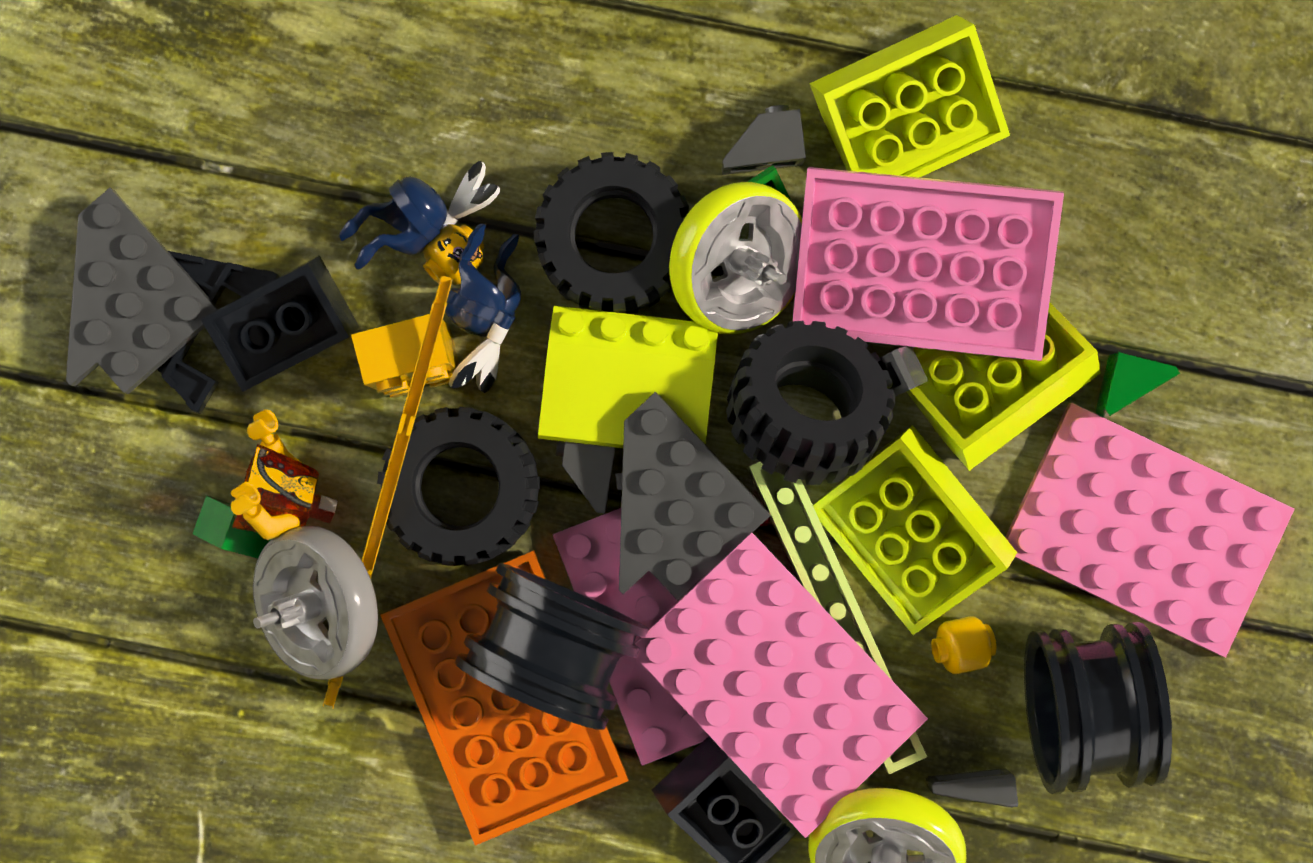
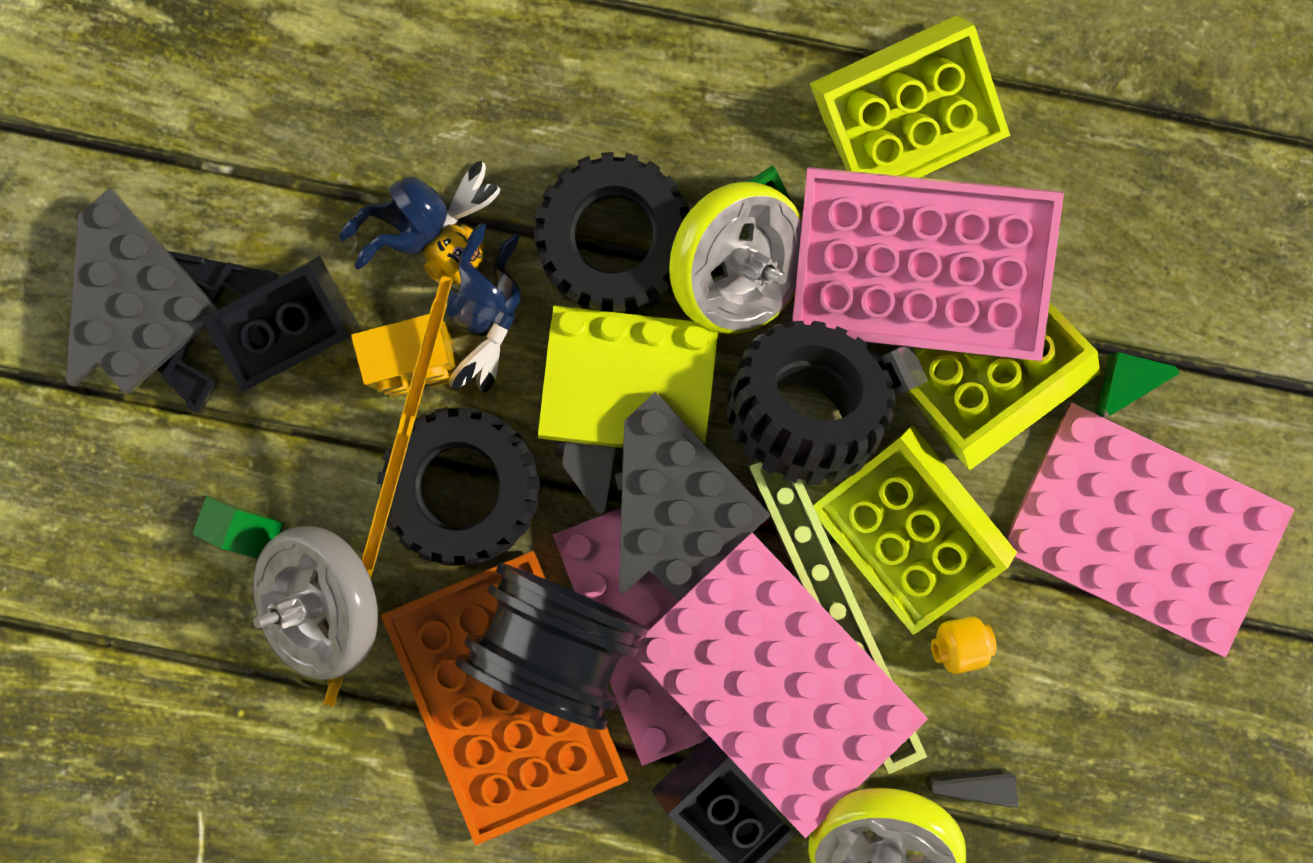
torso [231,409,337,540] -> none
dark grey slope [721,105,806,175] -> none
black wheel [1024,622,1172,794] -> none

